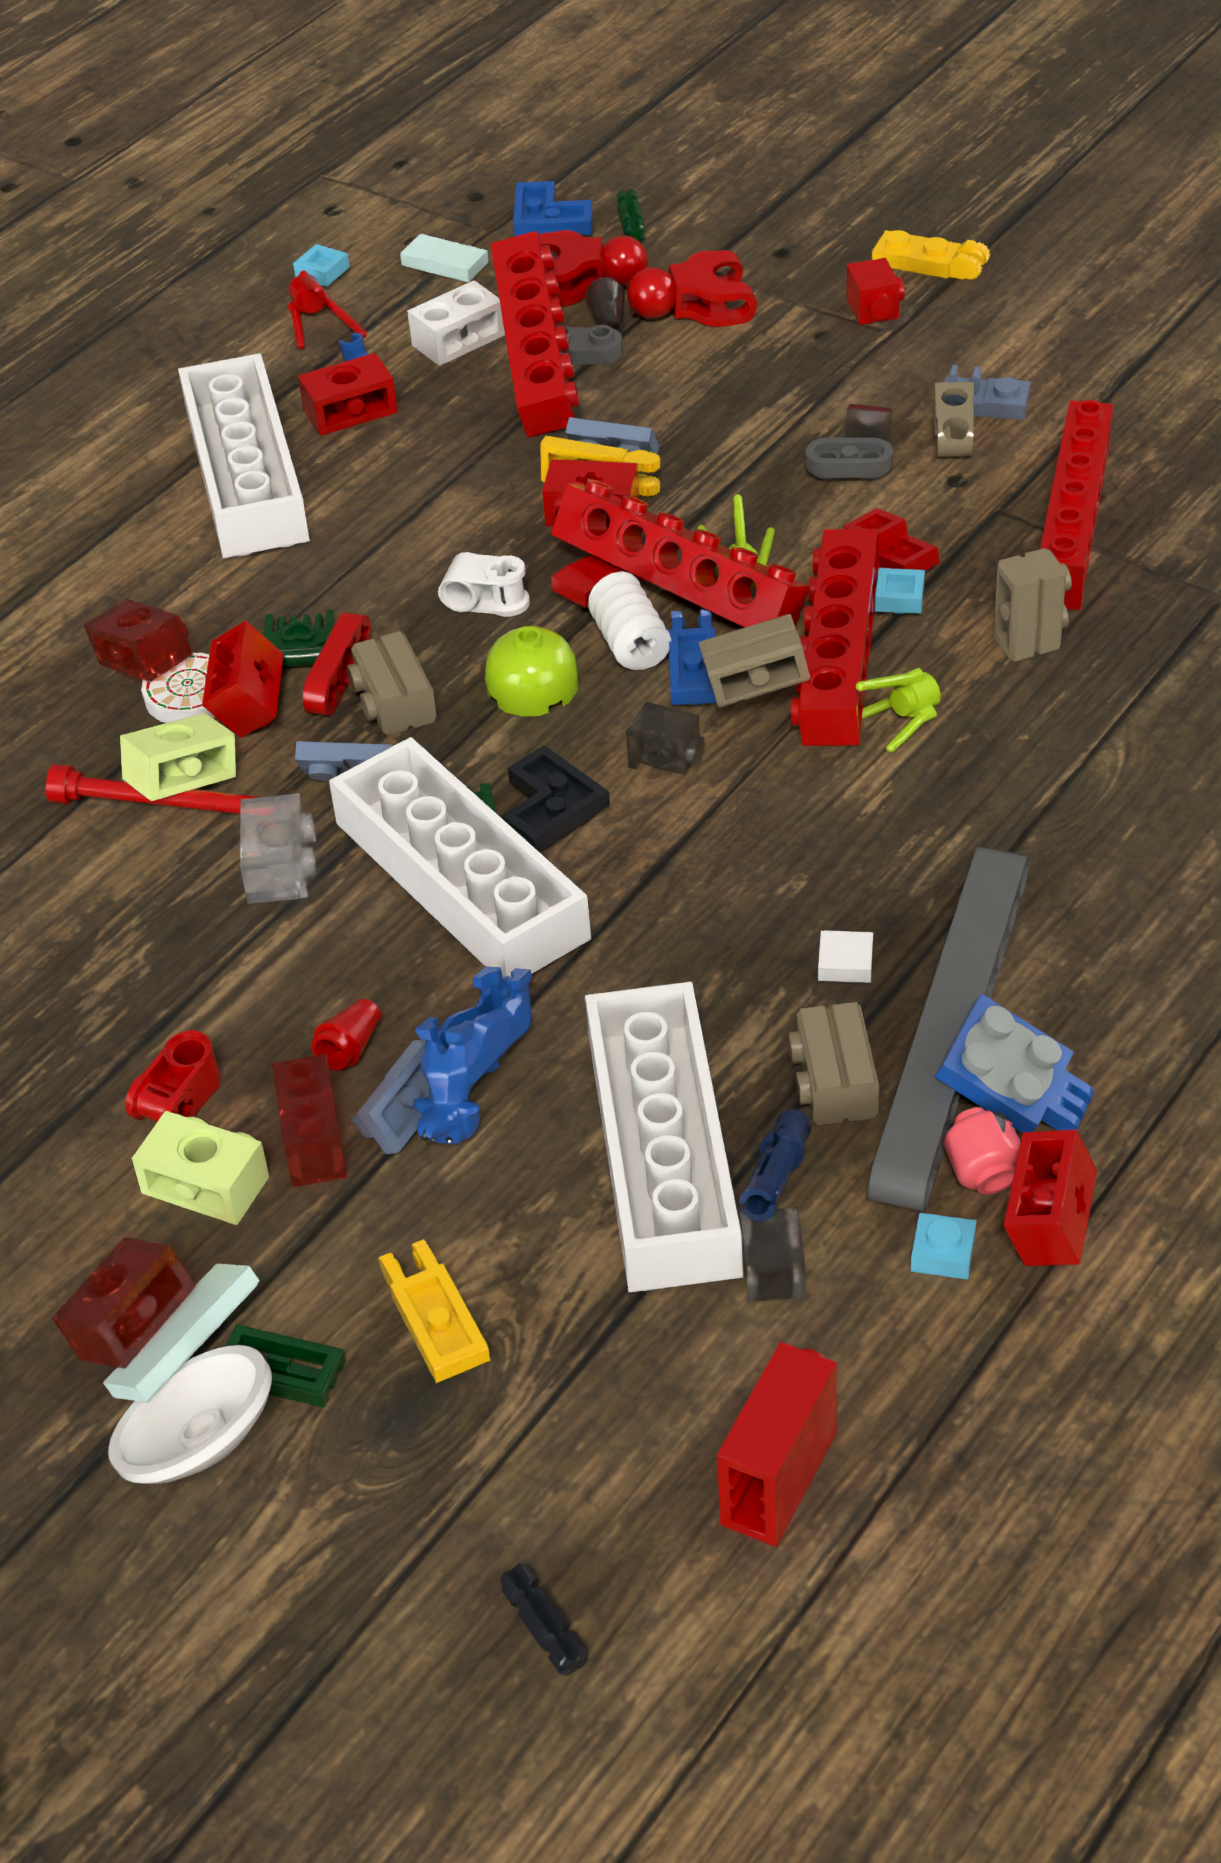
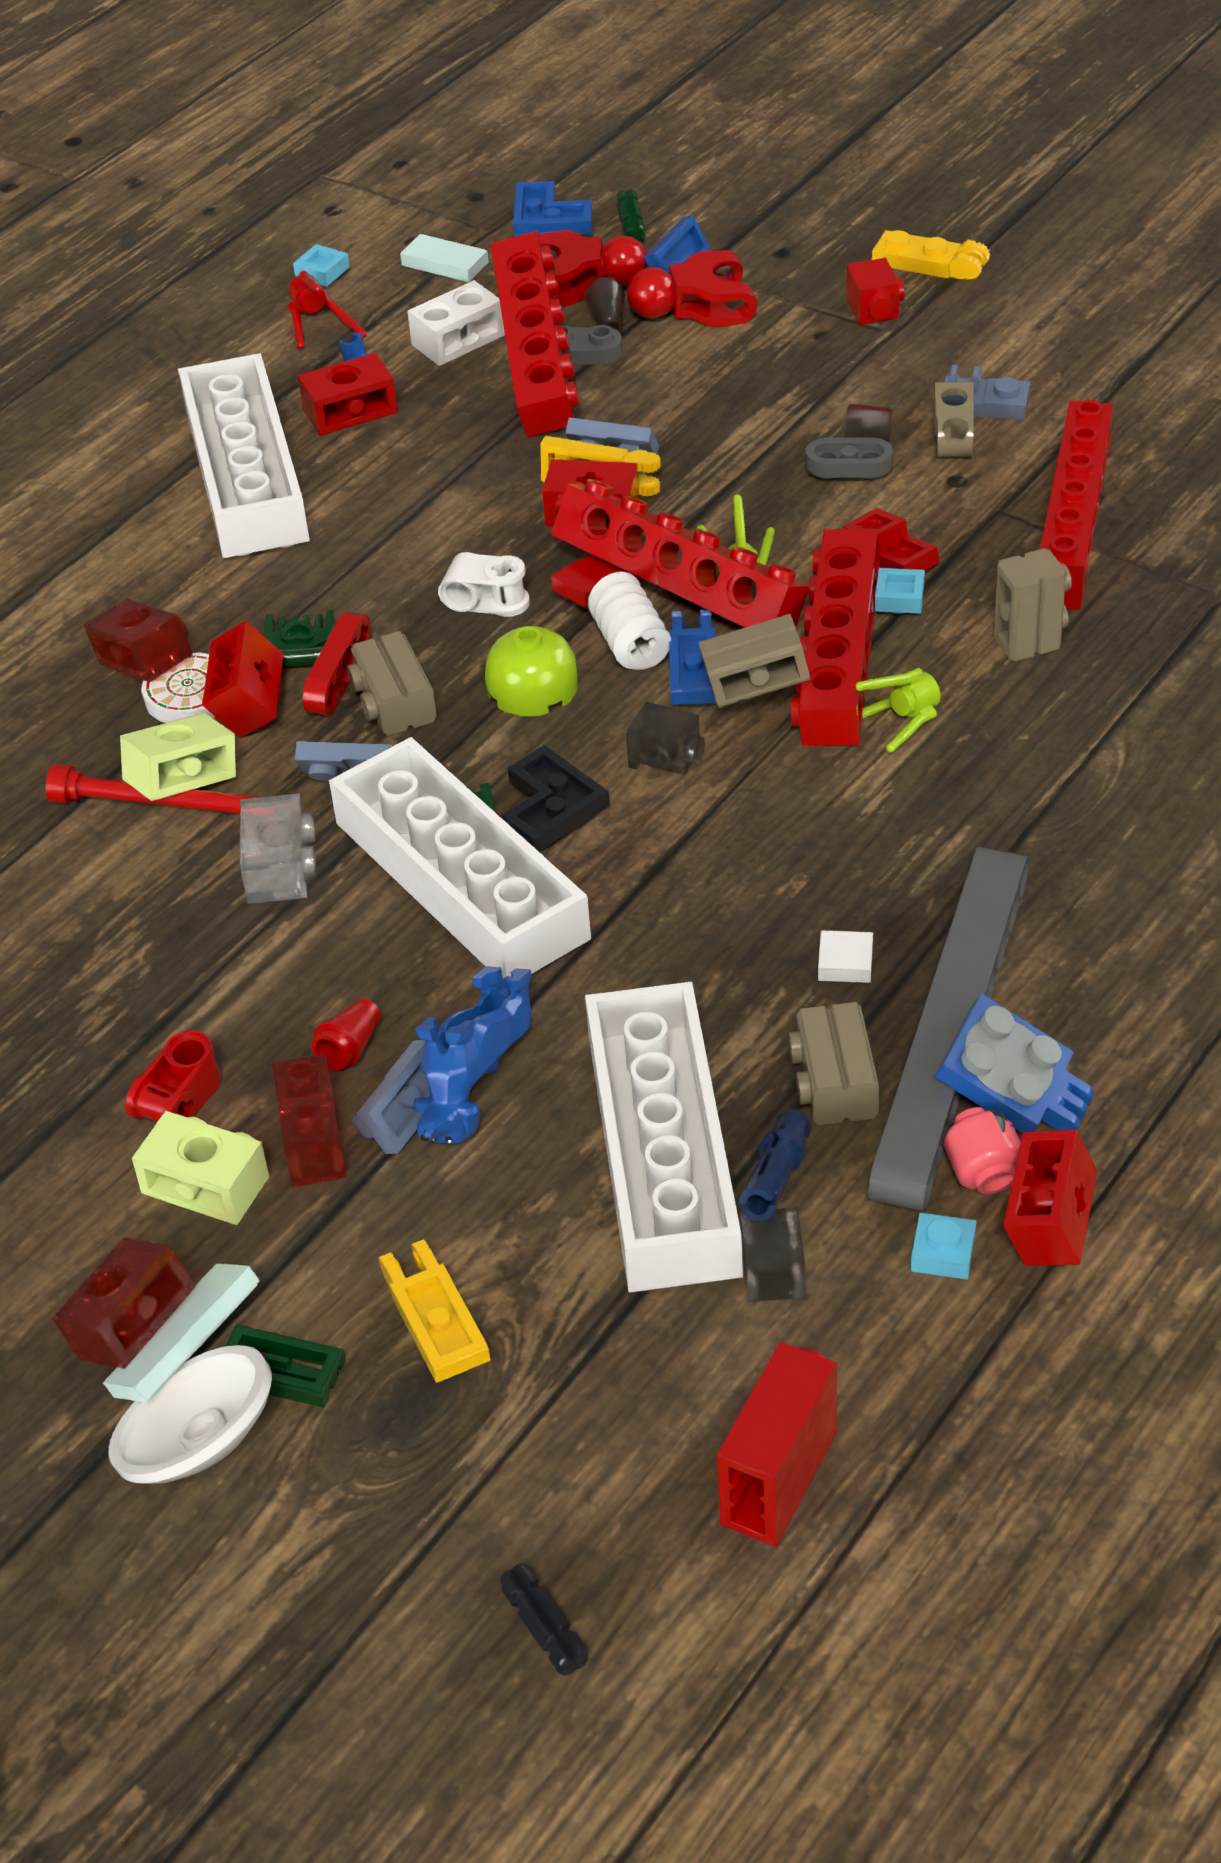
none -> blue tile [644,215,710,272]

